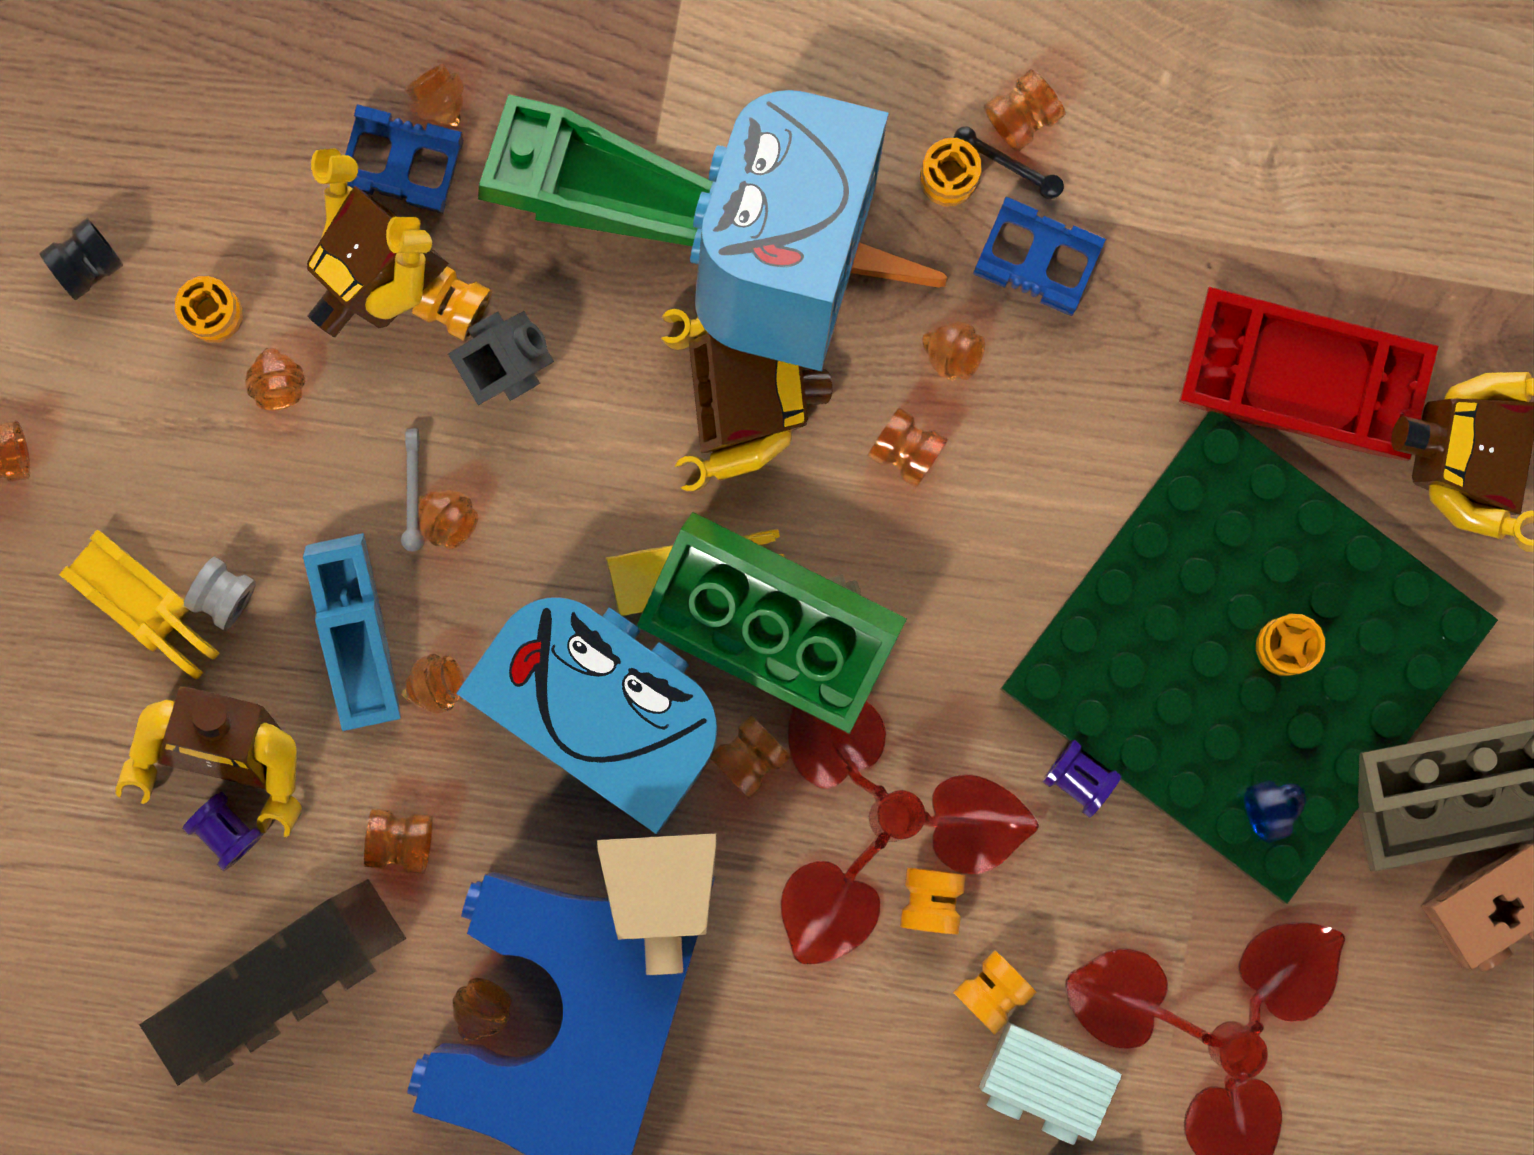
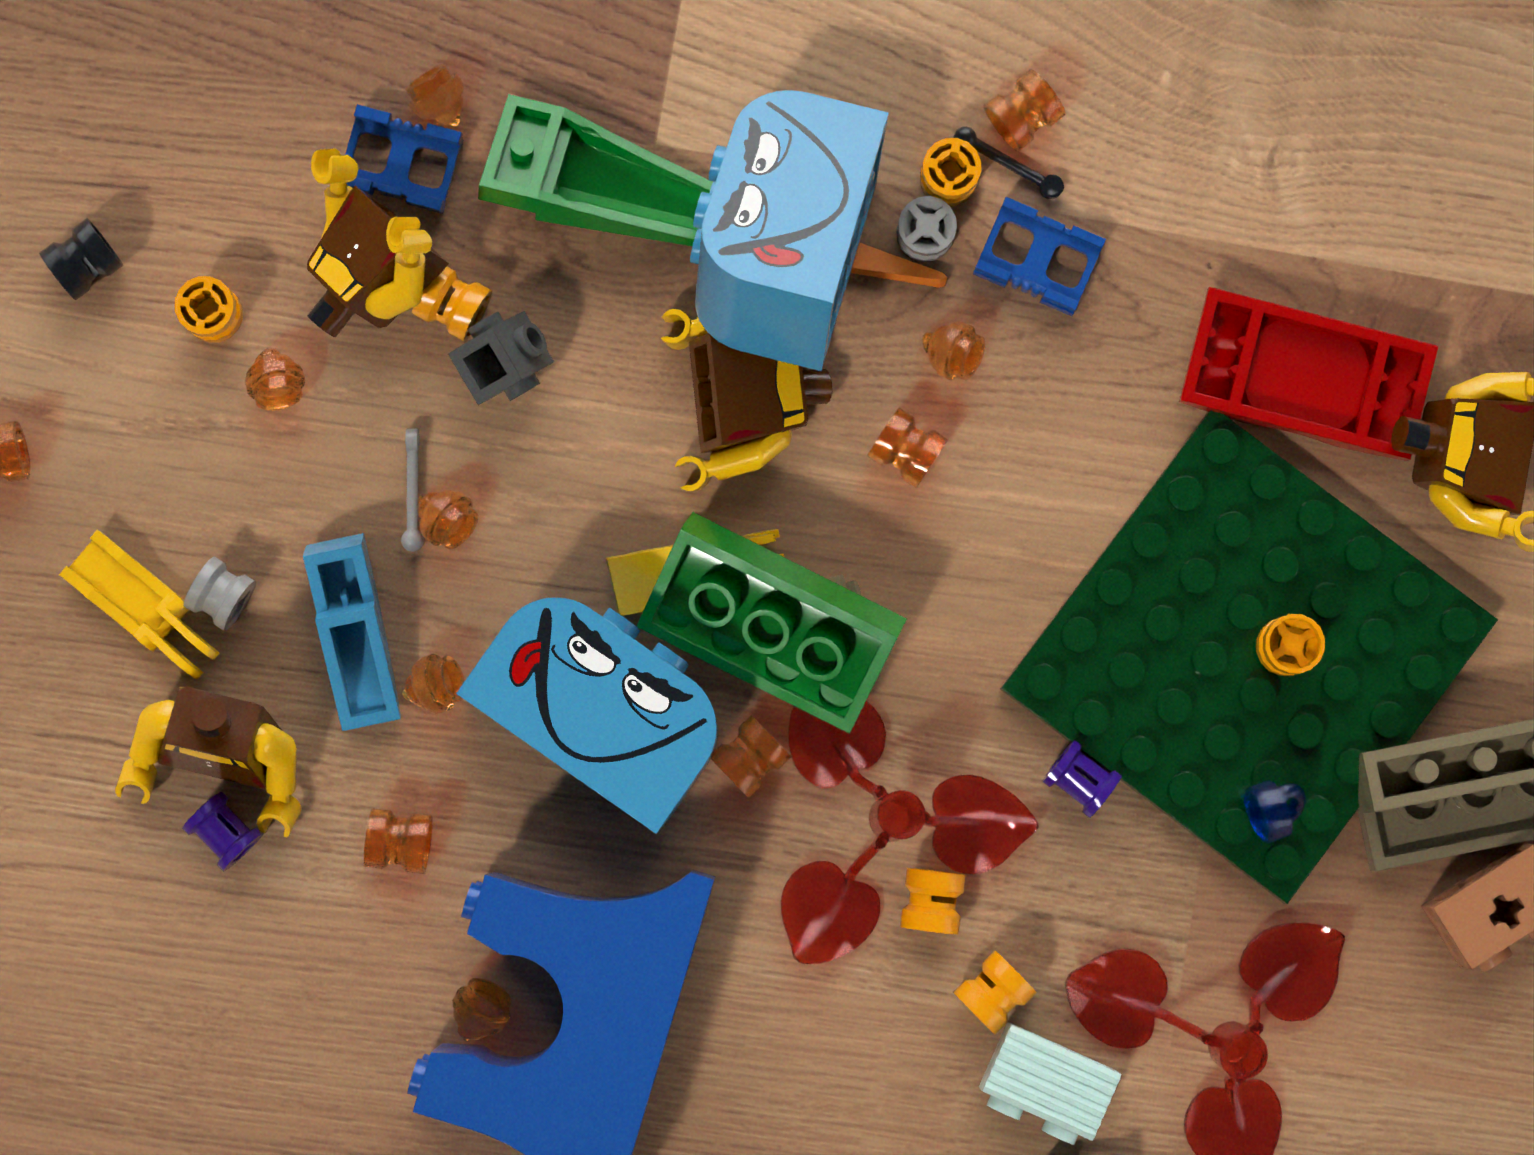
clear smoke wedge [139,879,407,1086] -> none
tan torso [597,833,717,975] -> none
none -> light grey wheel [896,196,957,262]

